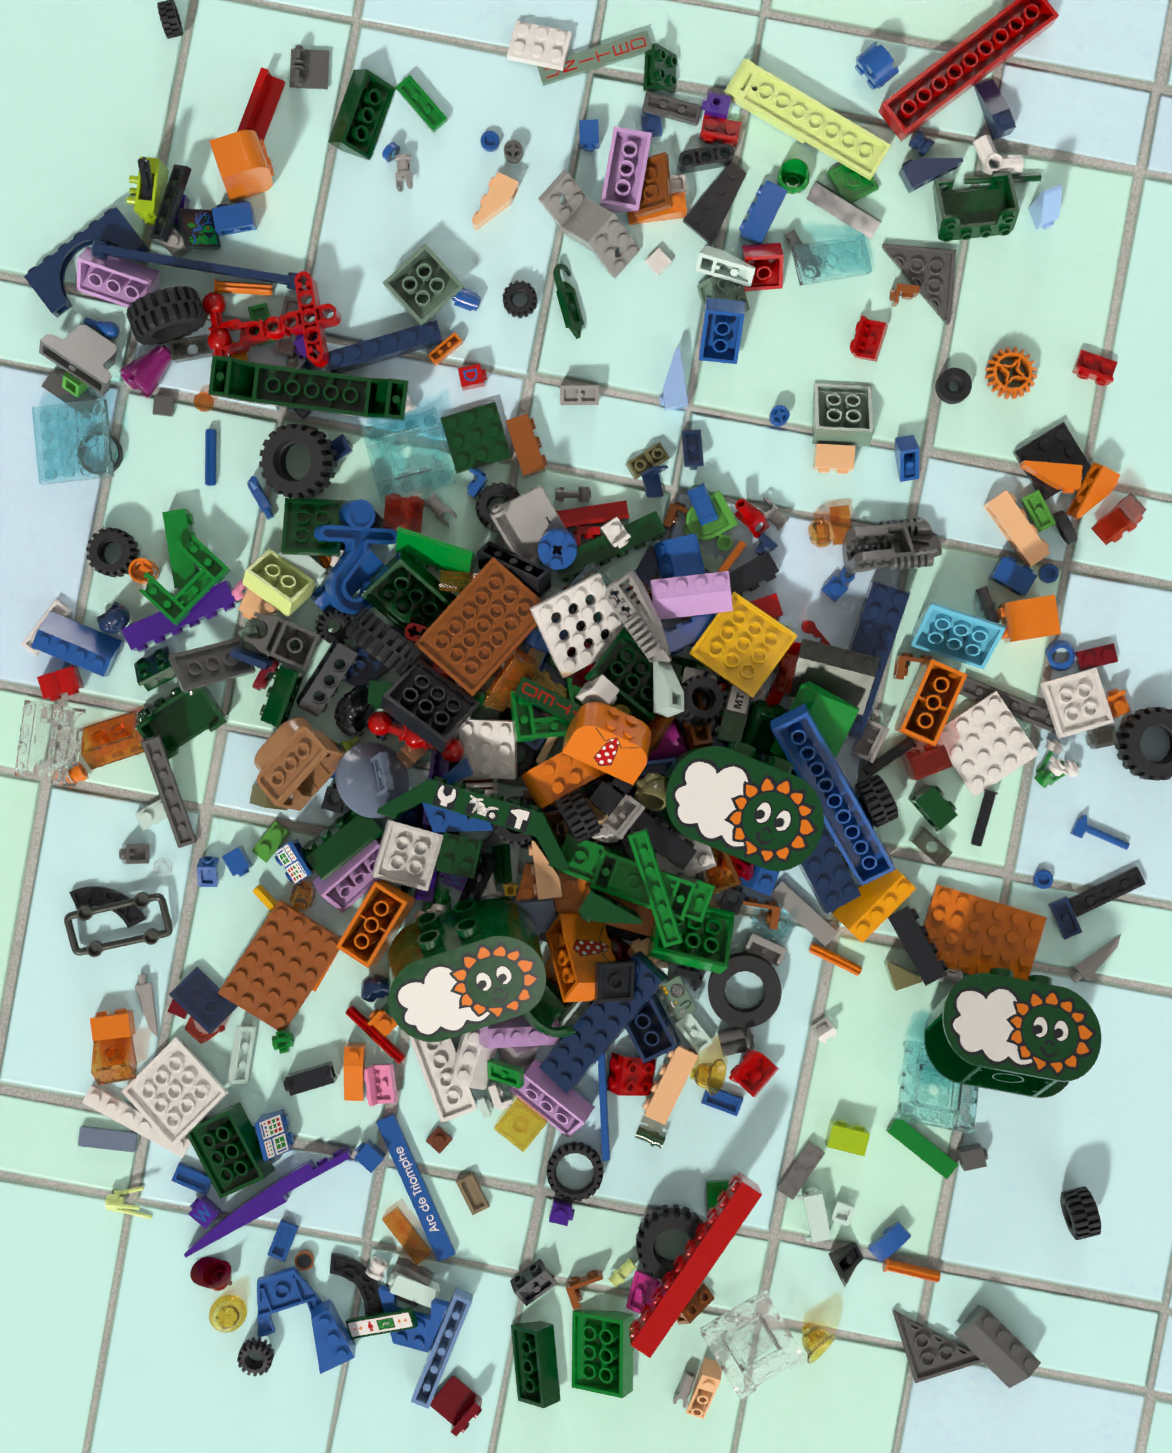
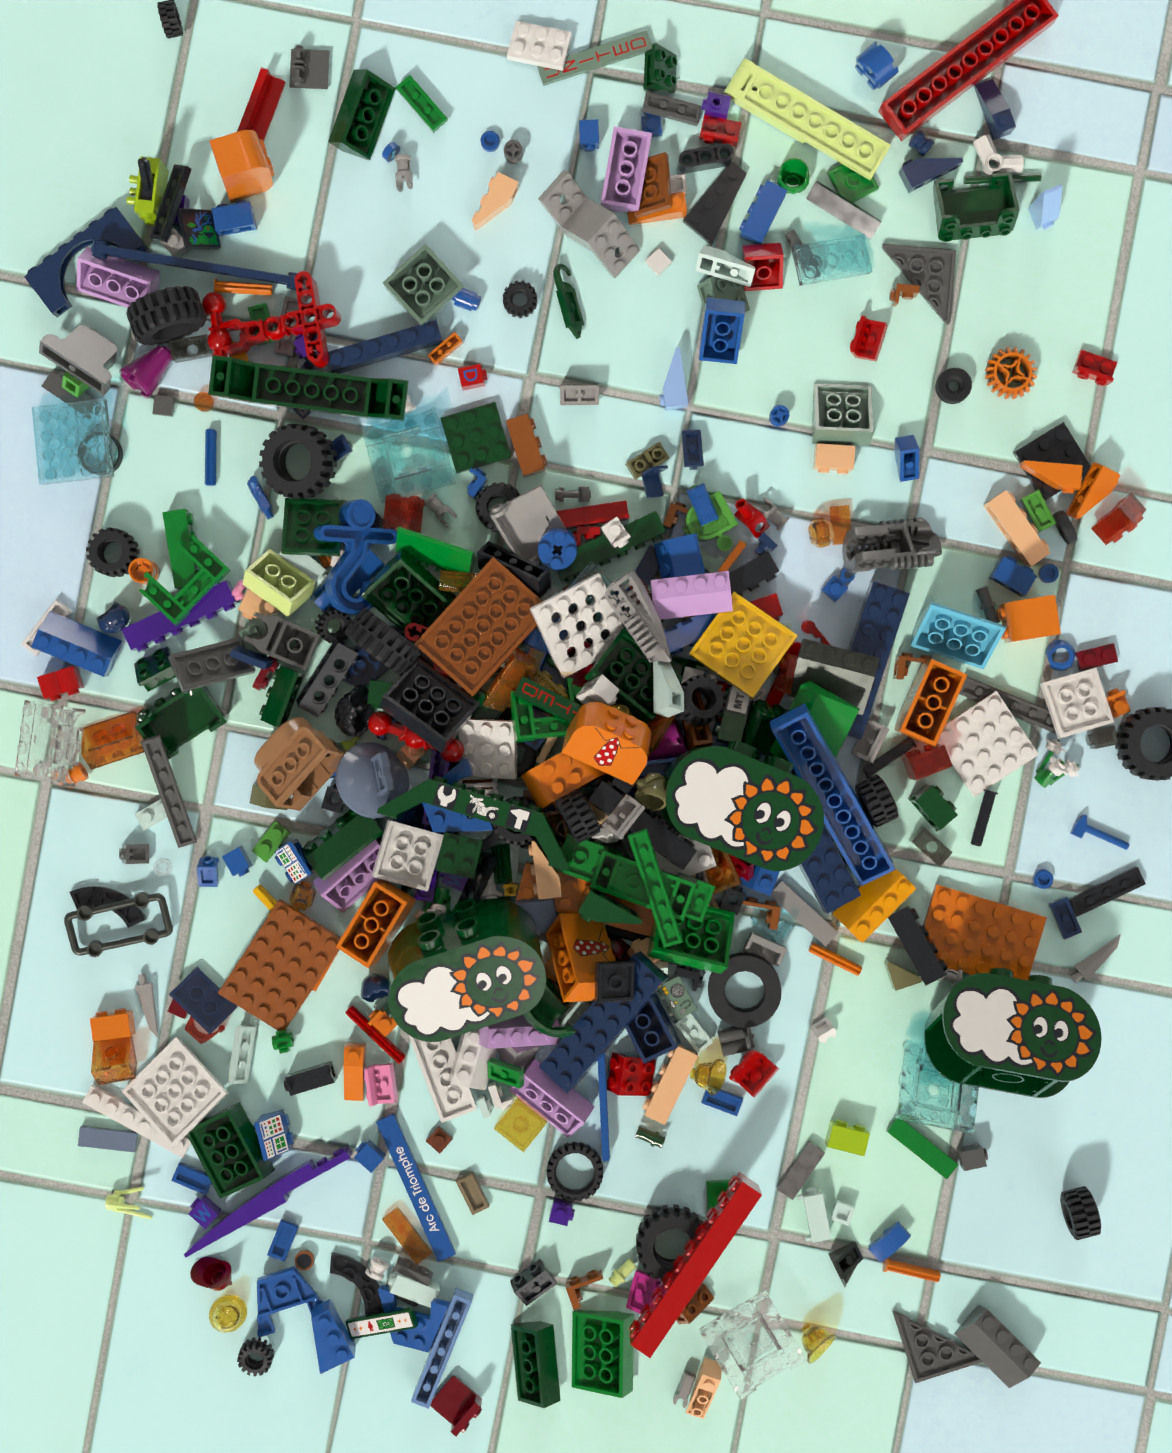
blue piece [83,317,120,339] -> none

